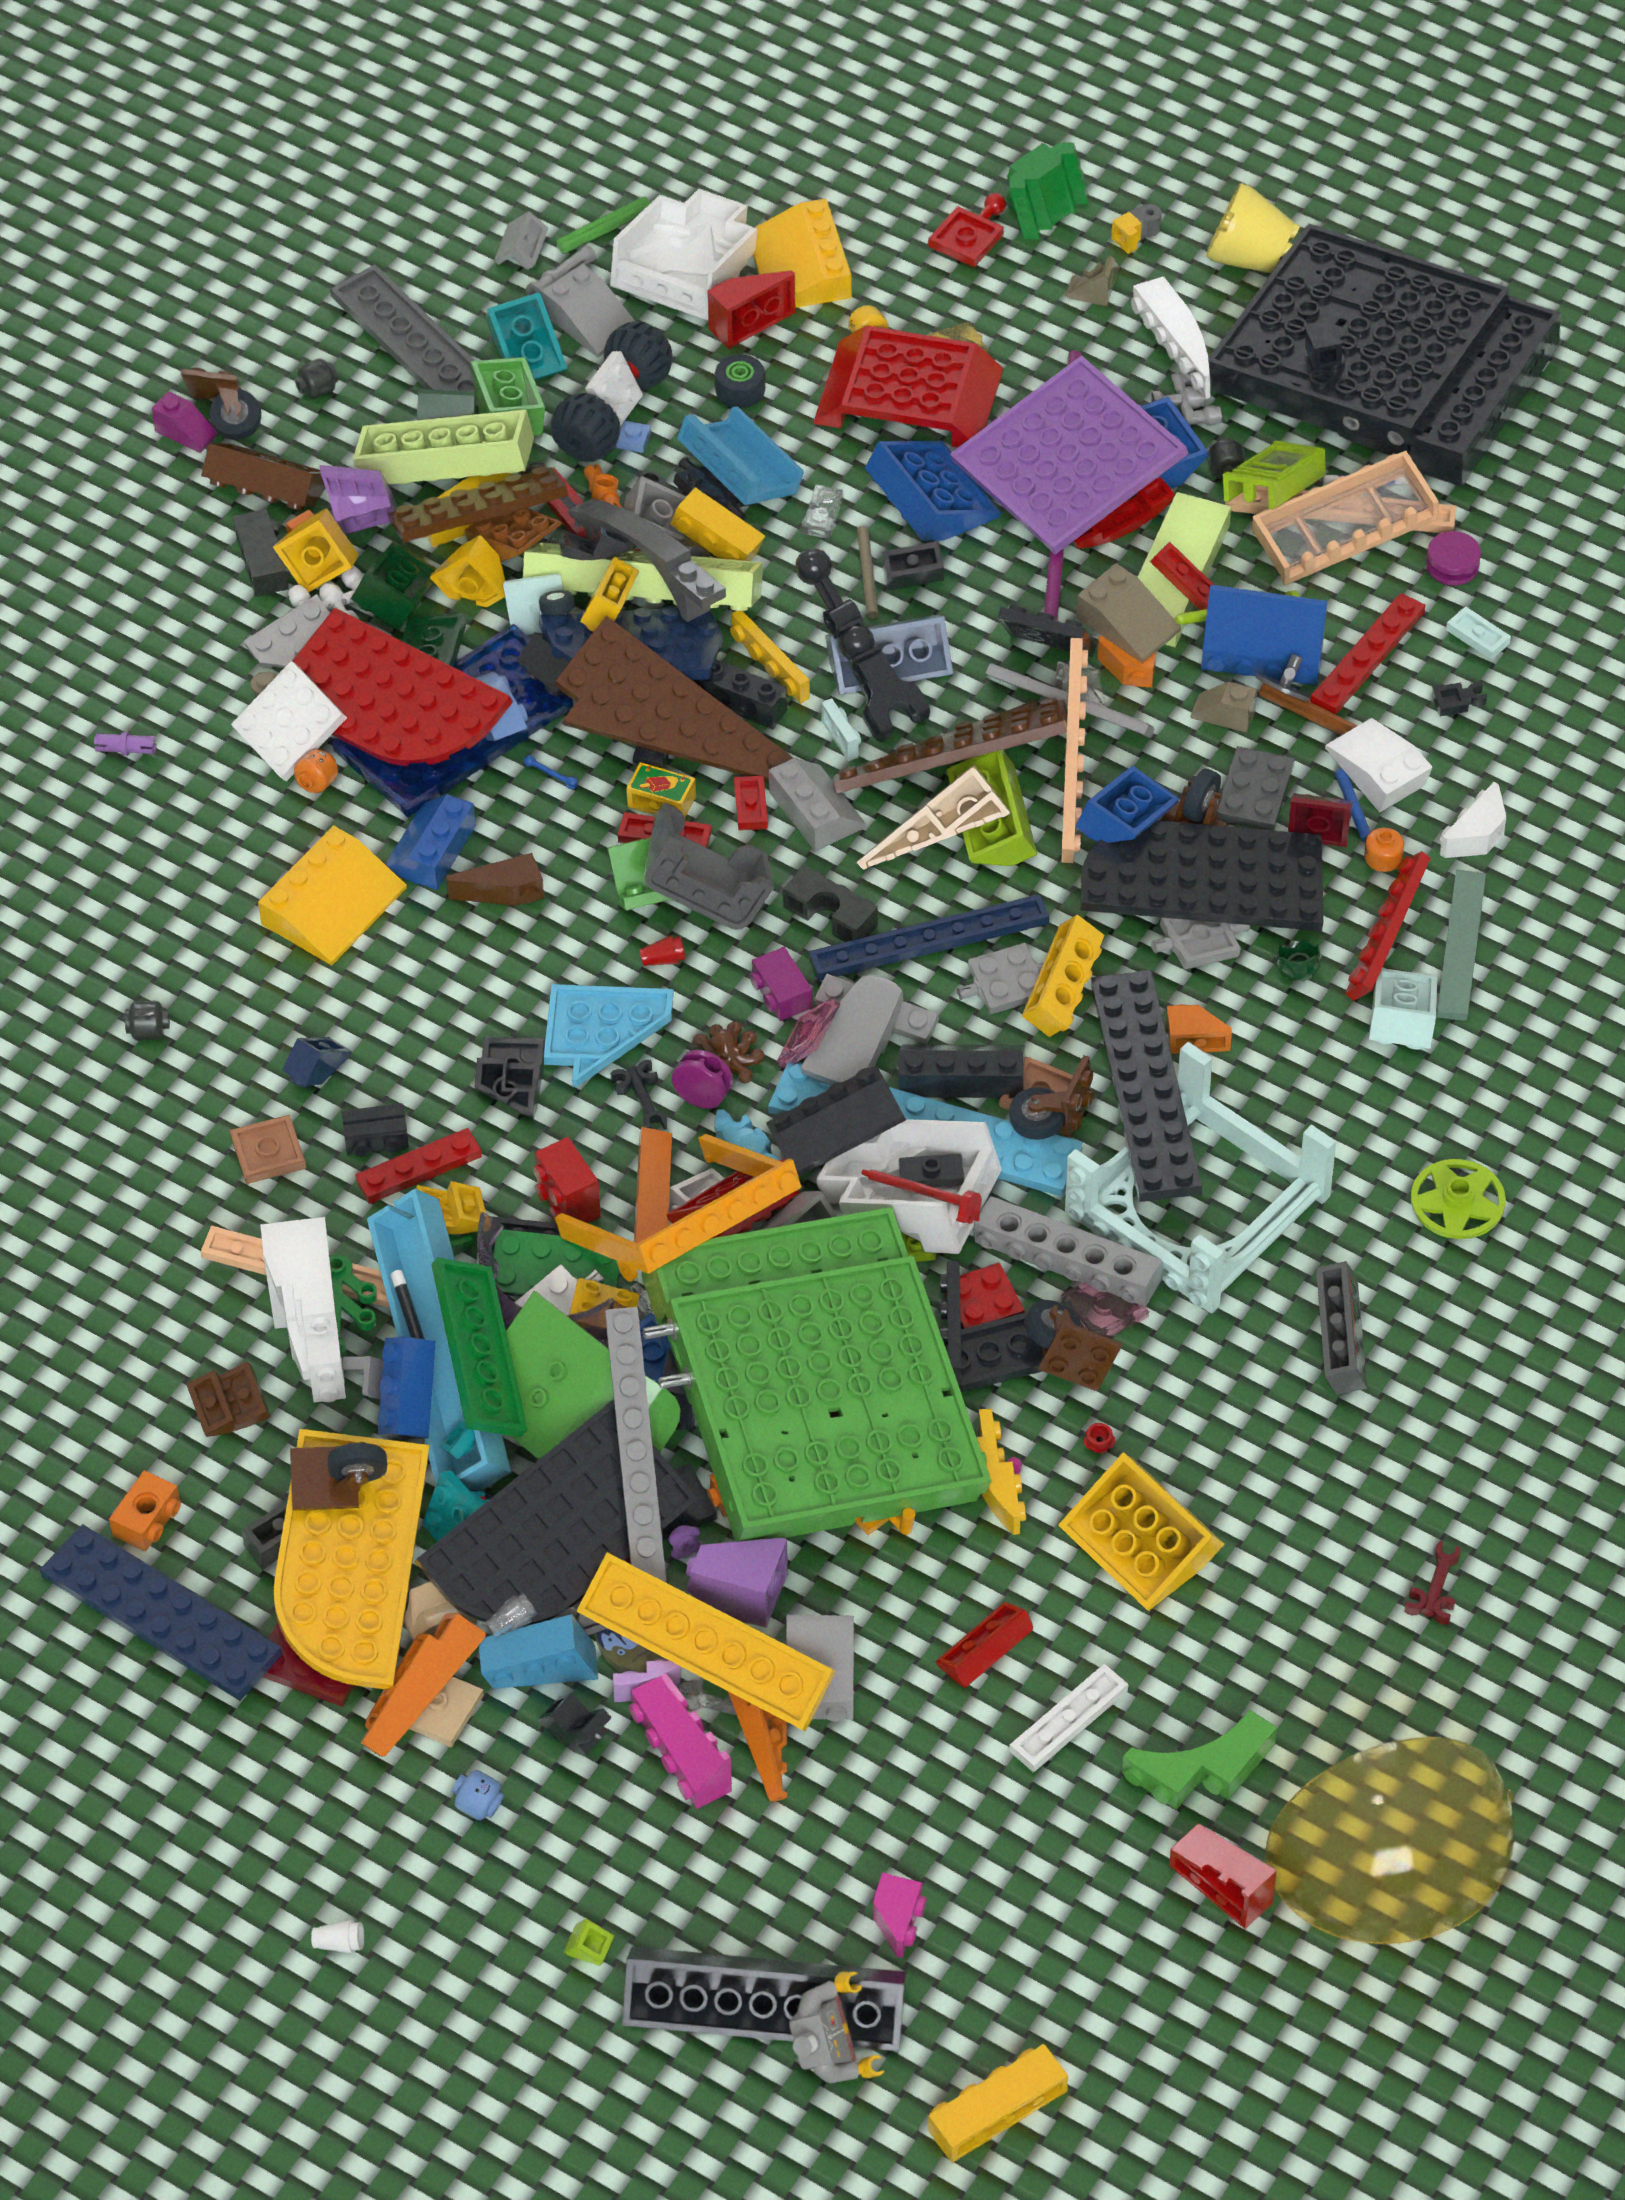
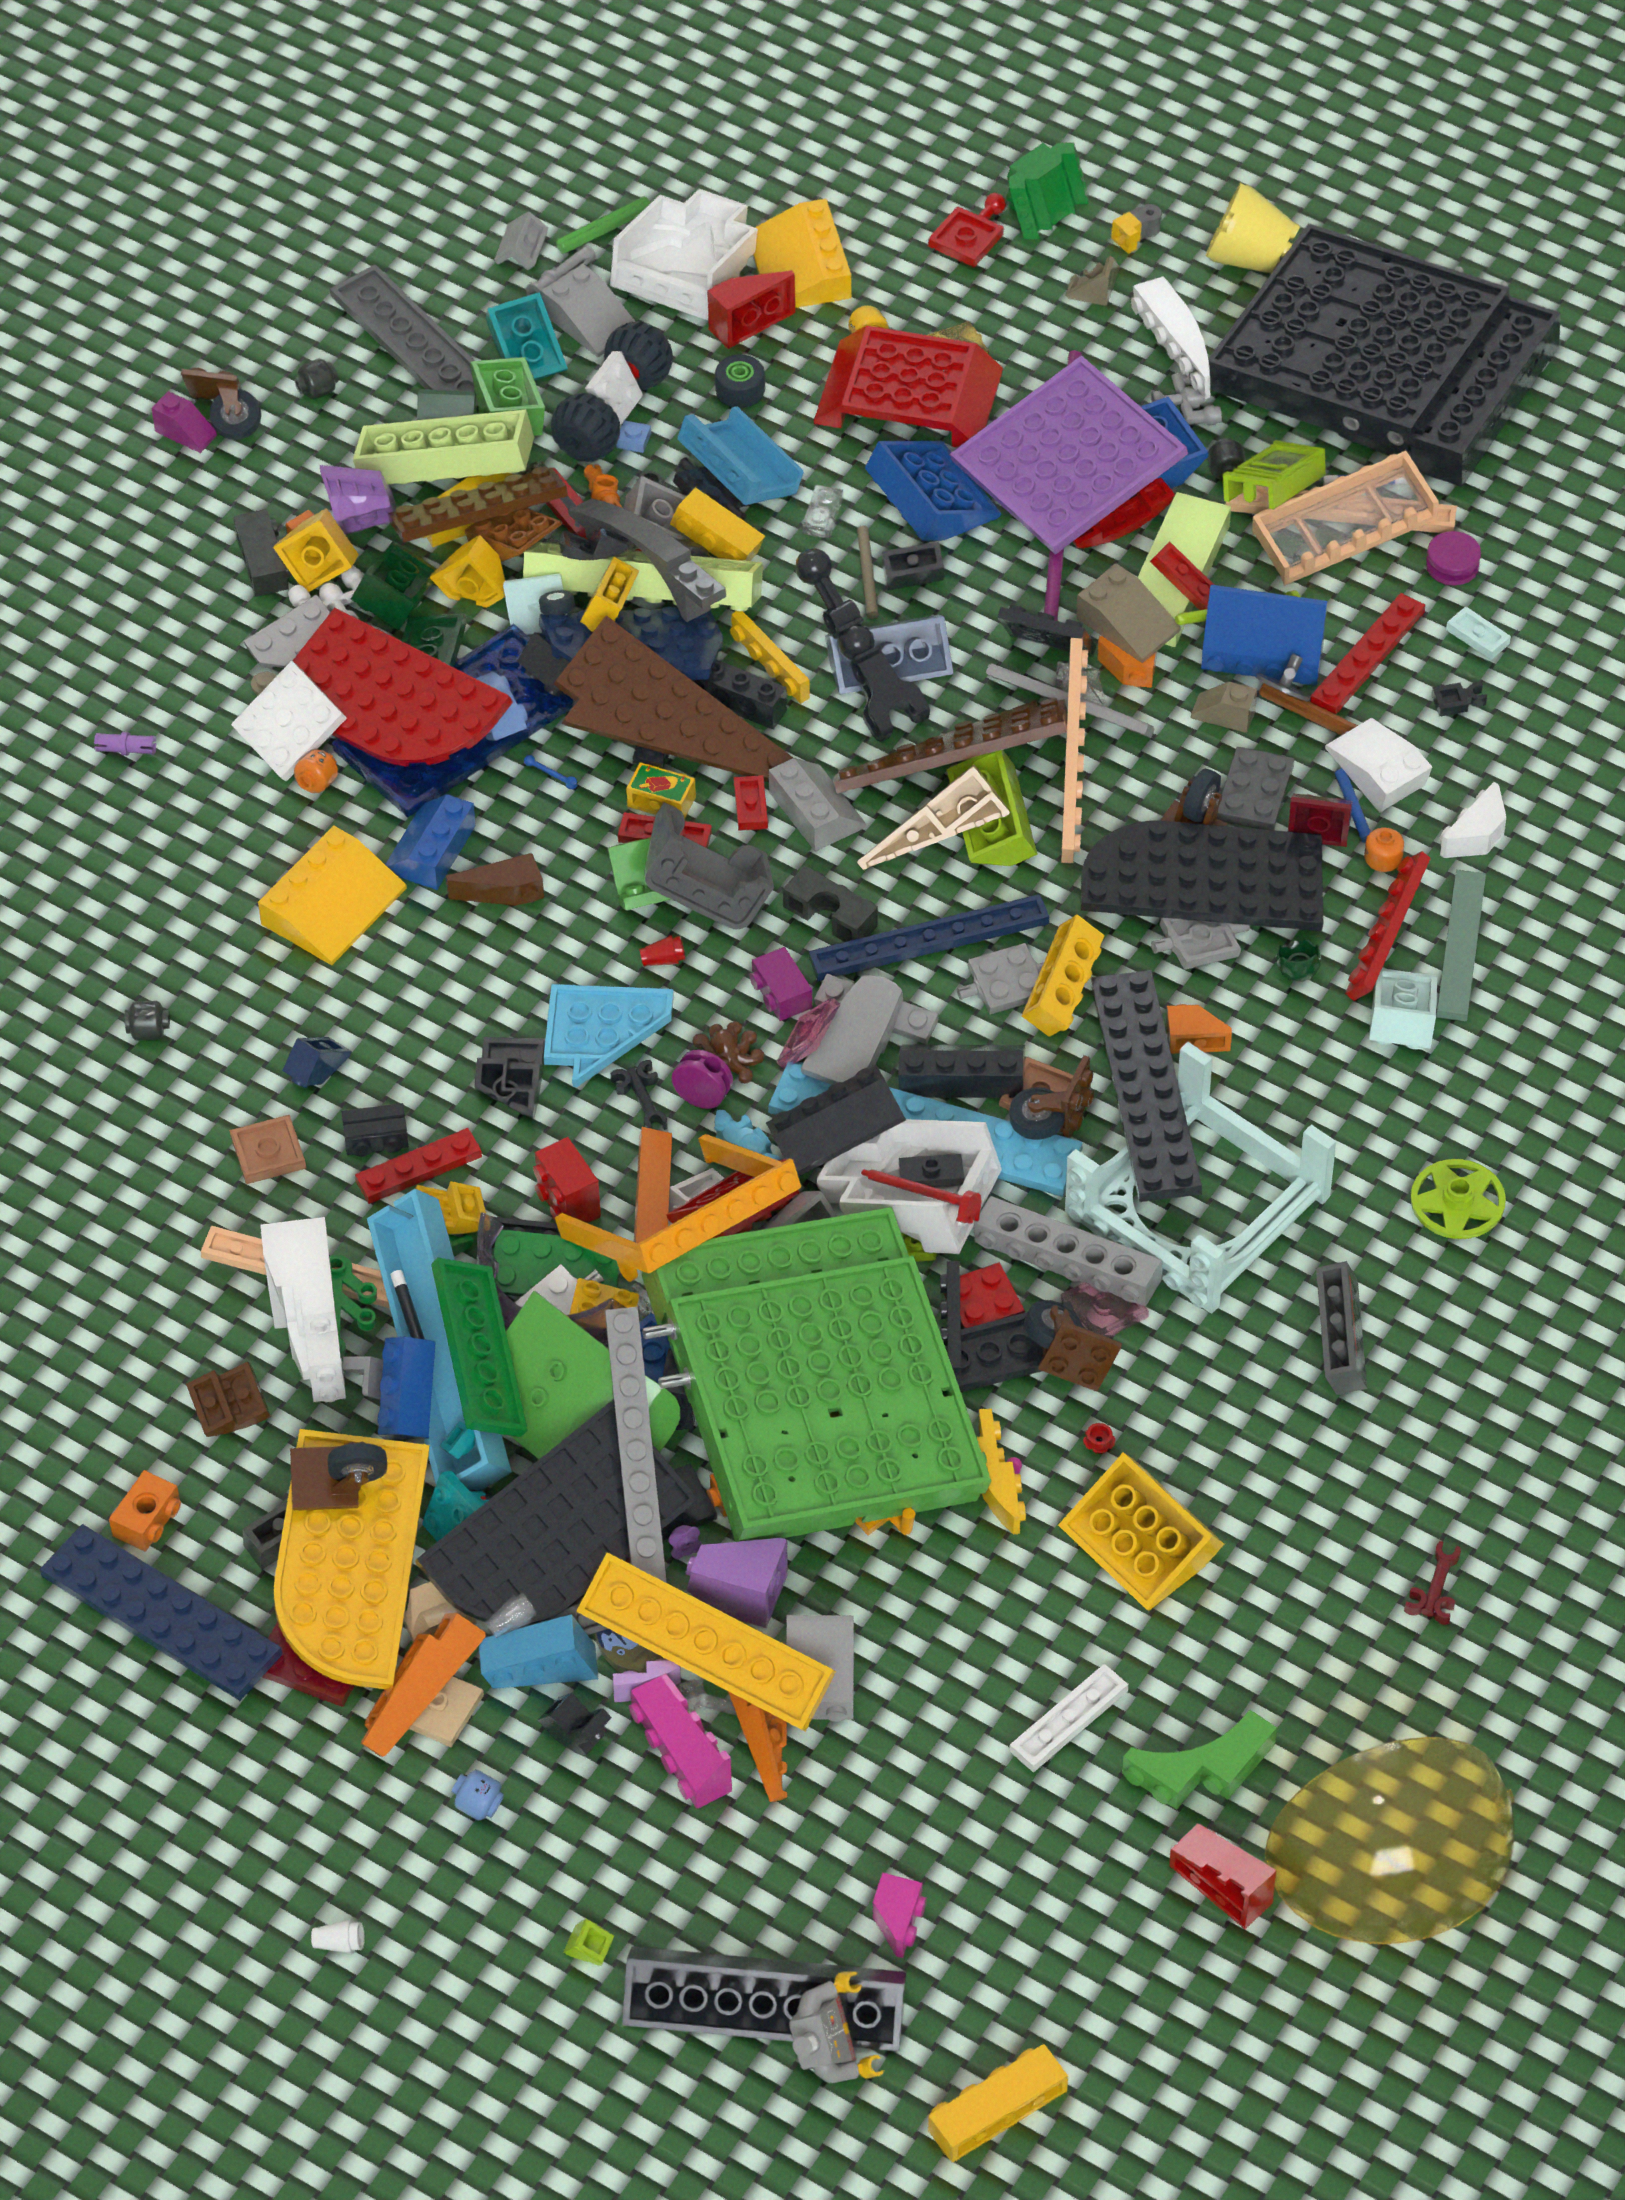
reddish brown slope [201,443,325,511] -> none
light aqua plate [821,698,861,761] -> none
red slope [936,1602,1033,1688] -> none
blue slope [1076,766,1180,843] -> none
black brick [1305,321,1342,370] -> none

